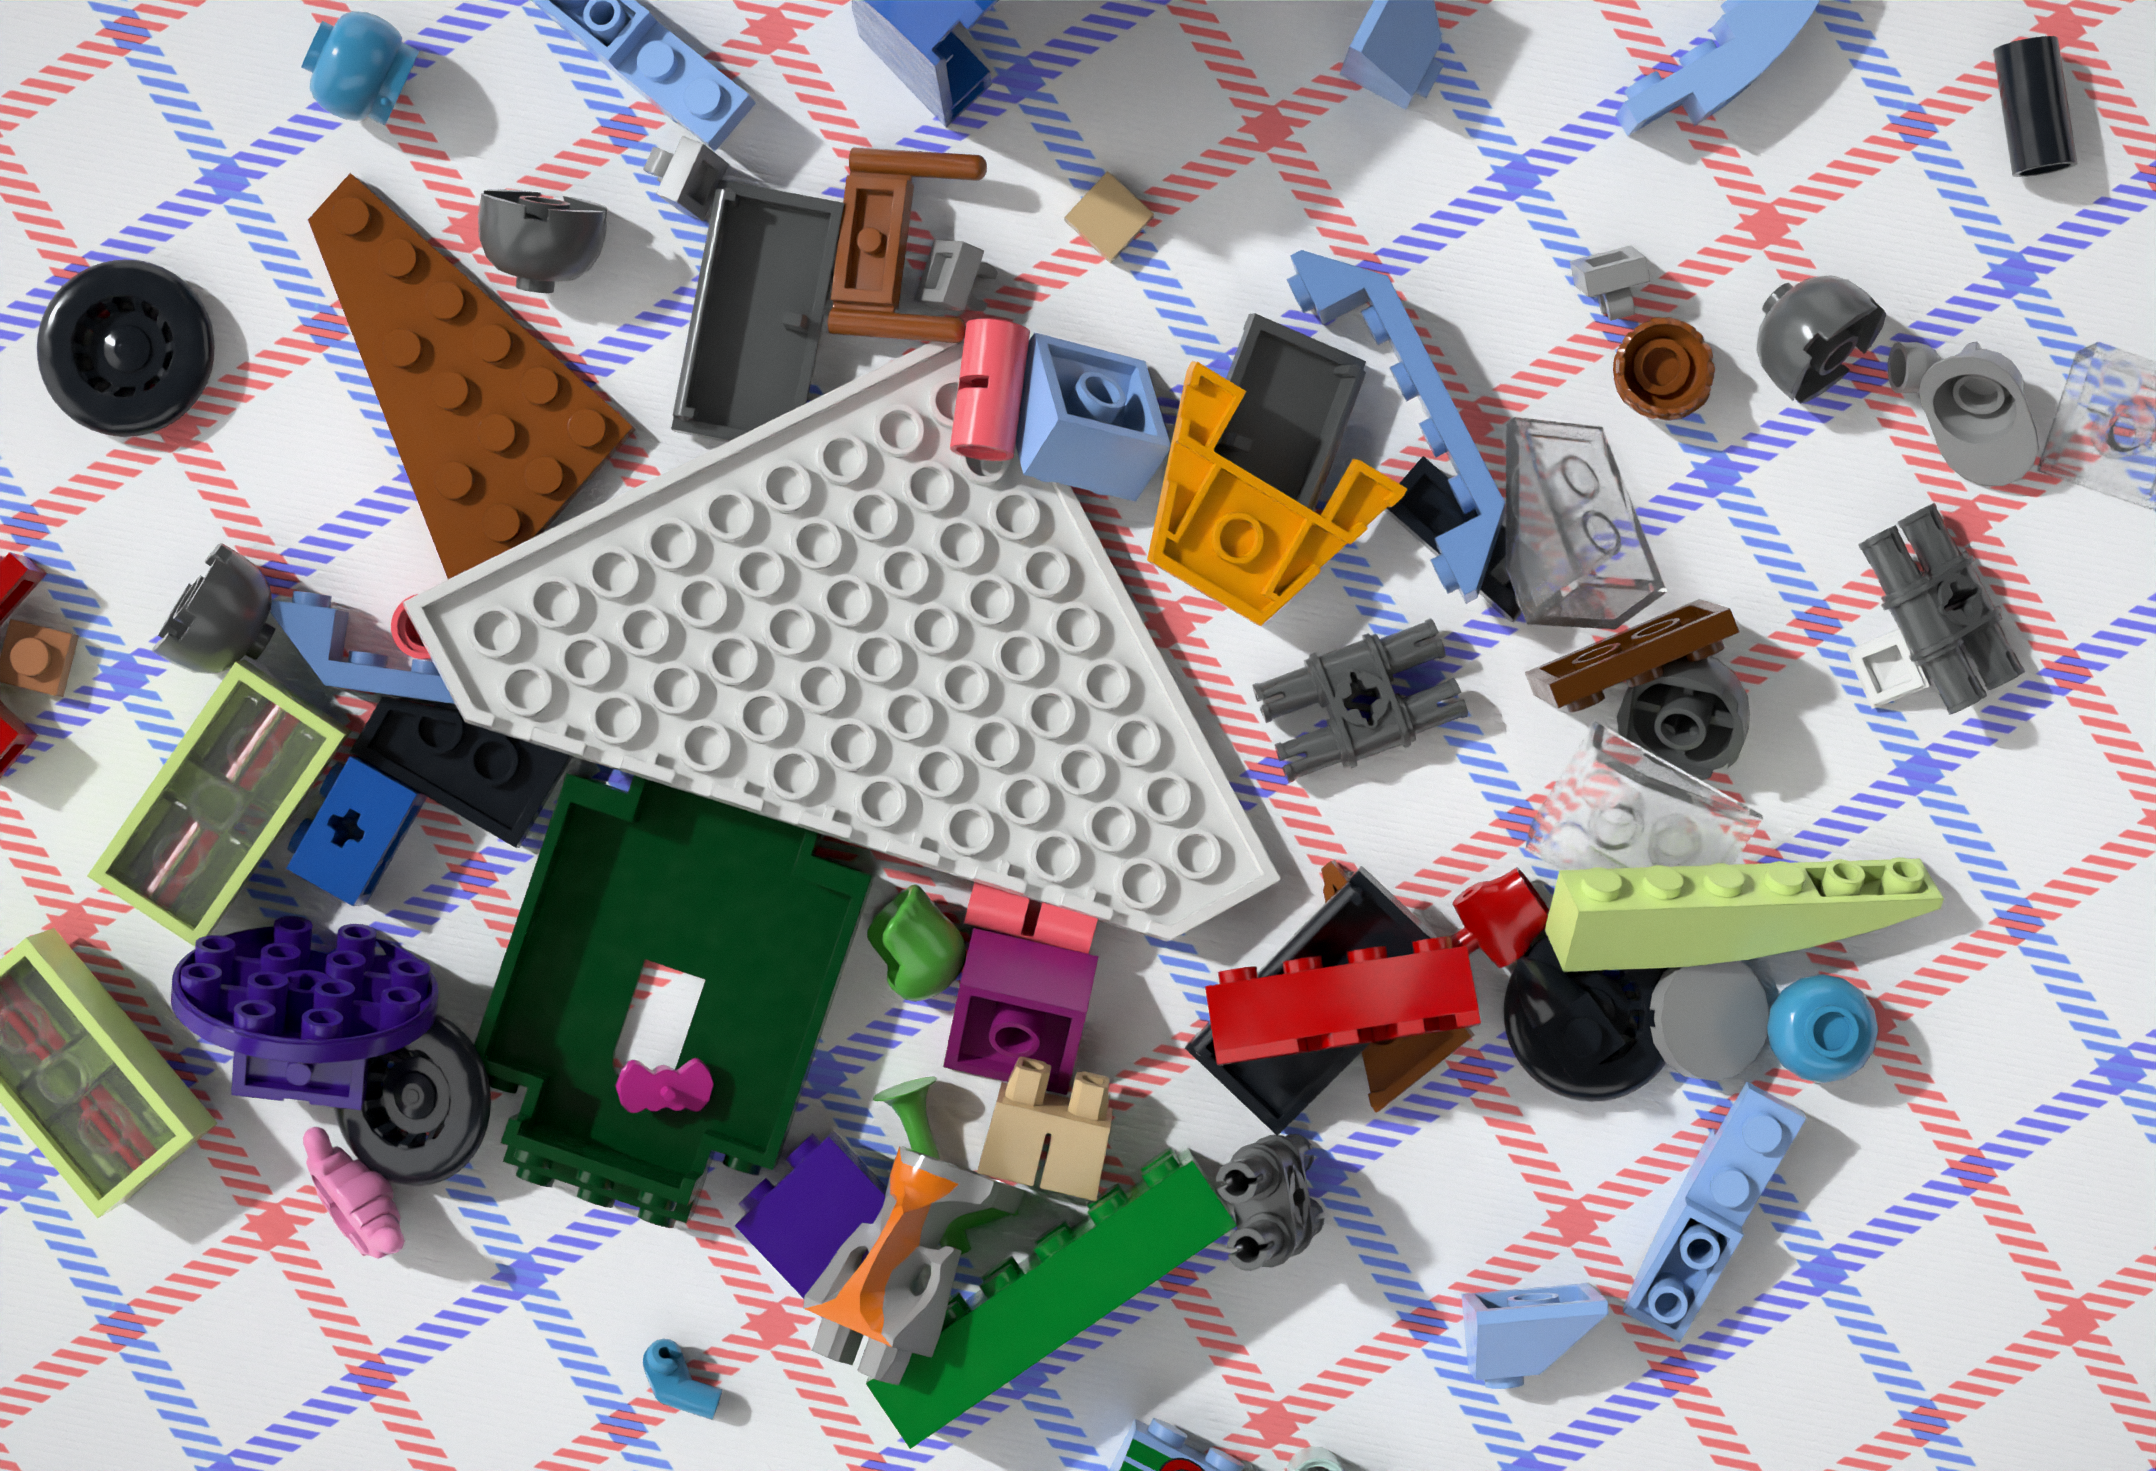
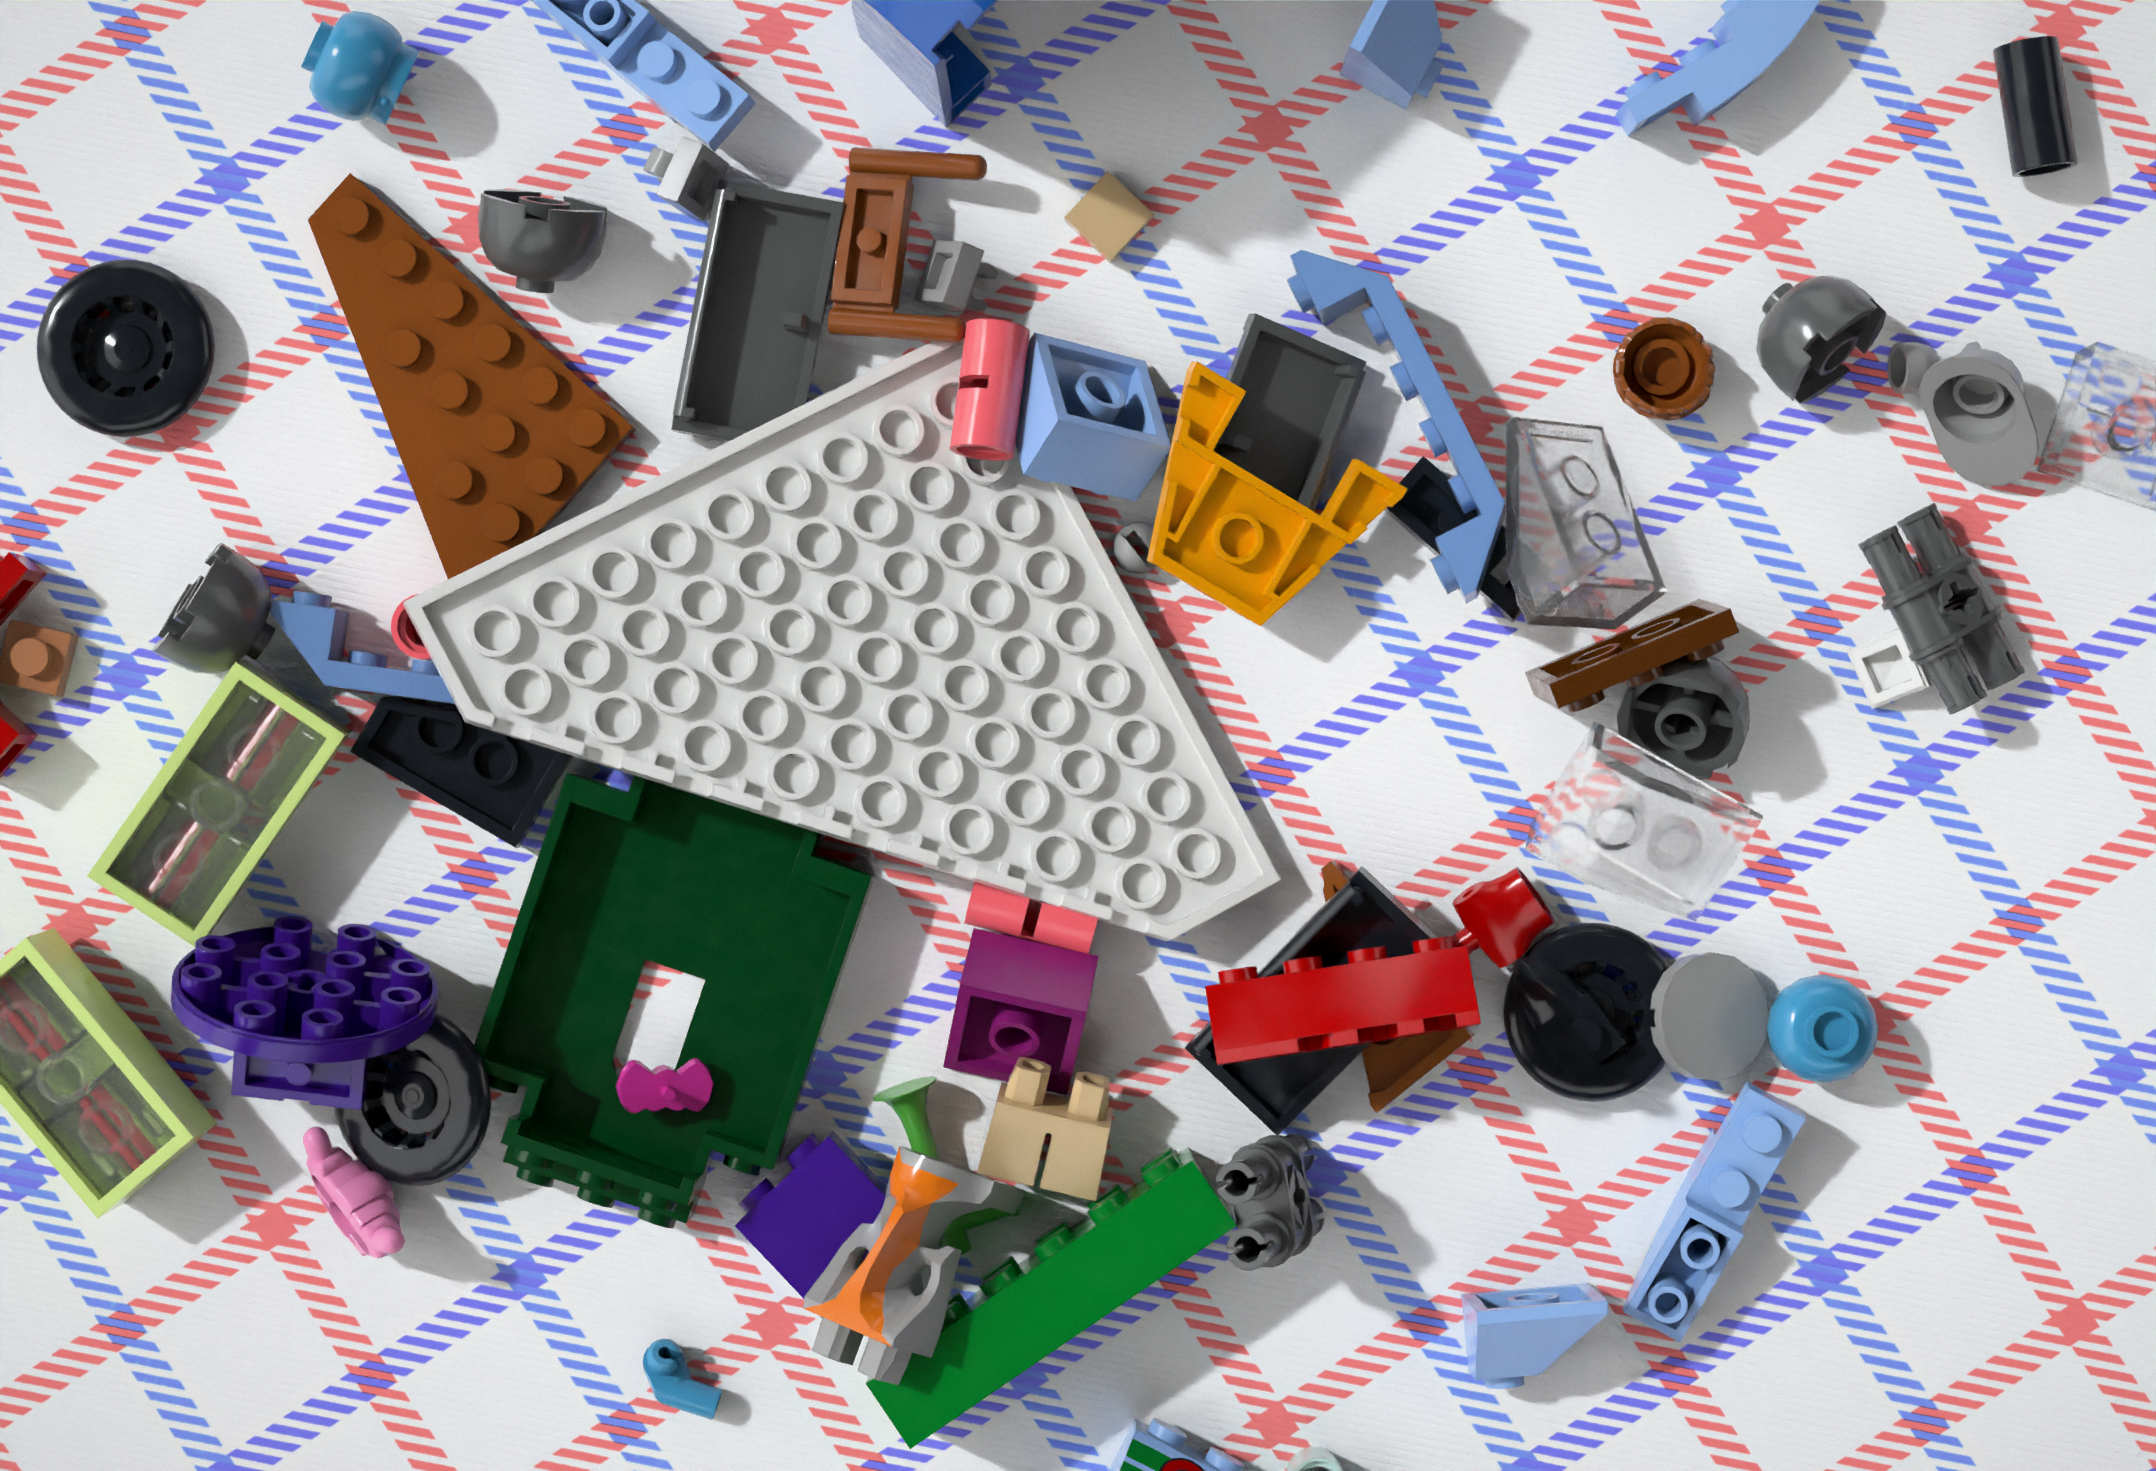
blue brick [286,756,427,907] -> none
bright green hair [867,884,966,1002] -> none
dark grey pin [1252,618,1468,783] -> none
yellowish green slope [1545,857,1944,972] -> none
light grey tile [1570,245,1650,321] -> none
none -> light grey hinge [1113,522,1156,574]

